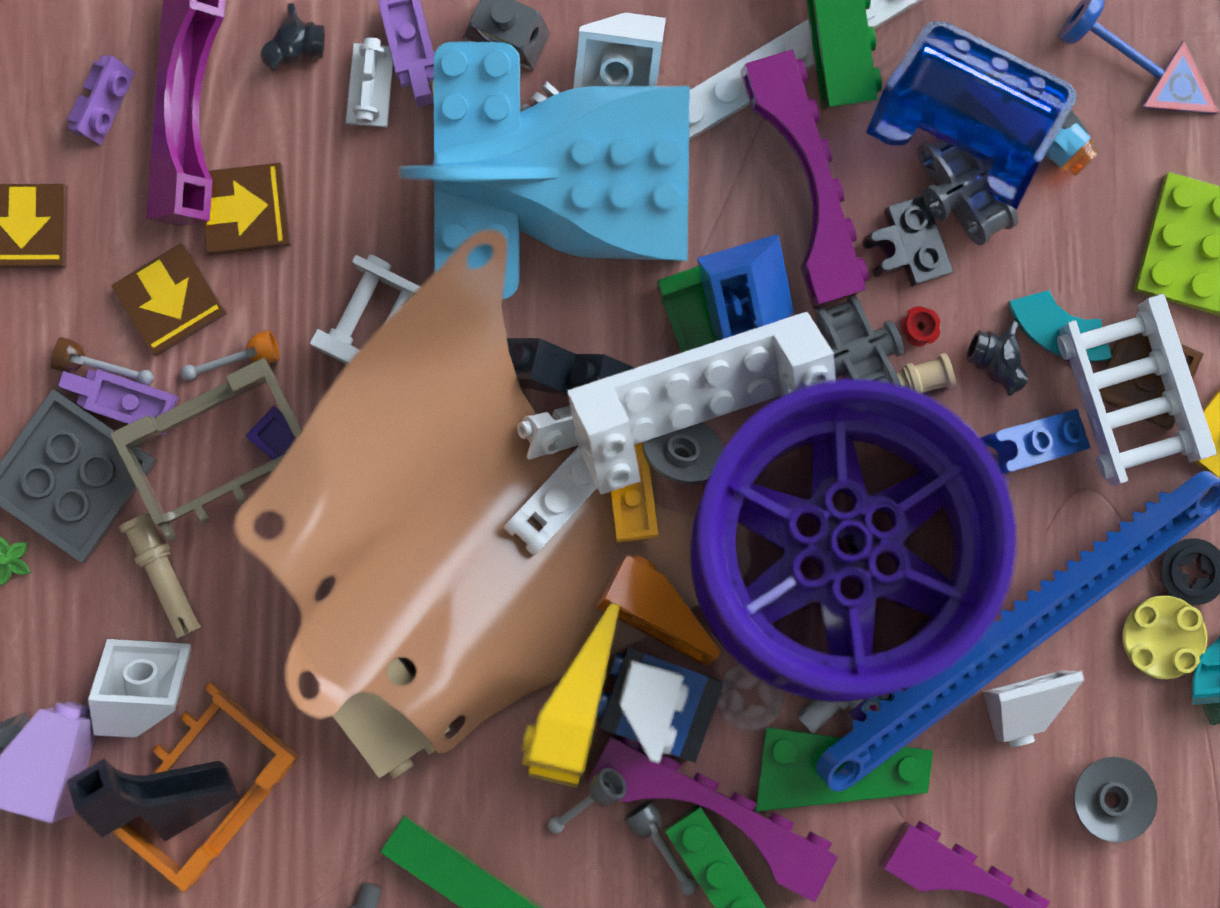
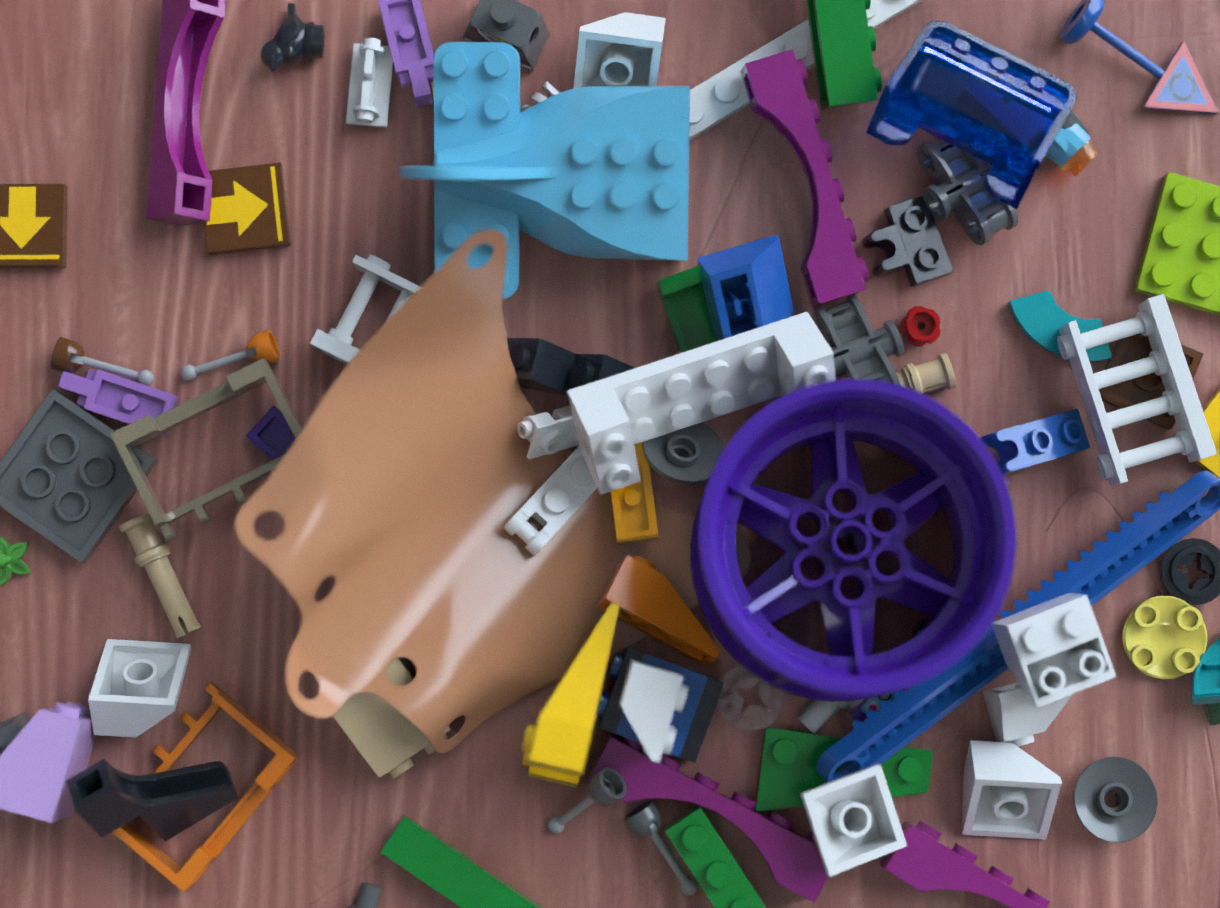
medium lavender hinge [66,55,136,145] -> none
reddish brown tile [111,242,227,357] -> none
black animal [966,319,1028,396] -> none
none -> white slope [800,764,907,876]
none -> white slope [961,740,1061,840]
none -> white slope [992,593,1116,708]

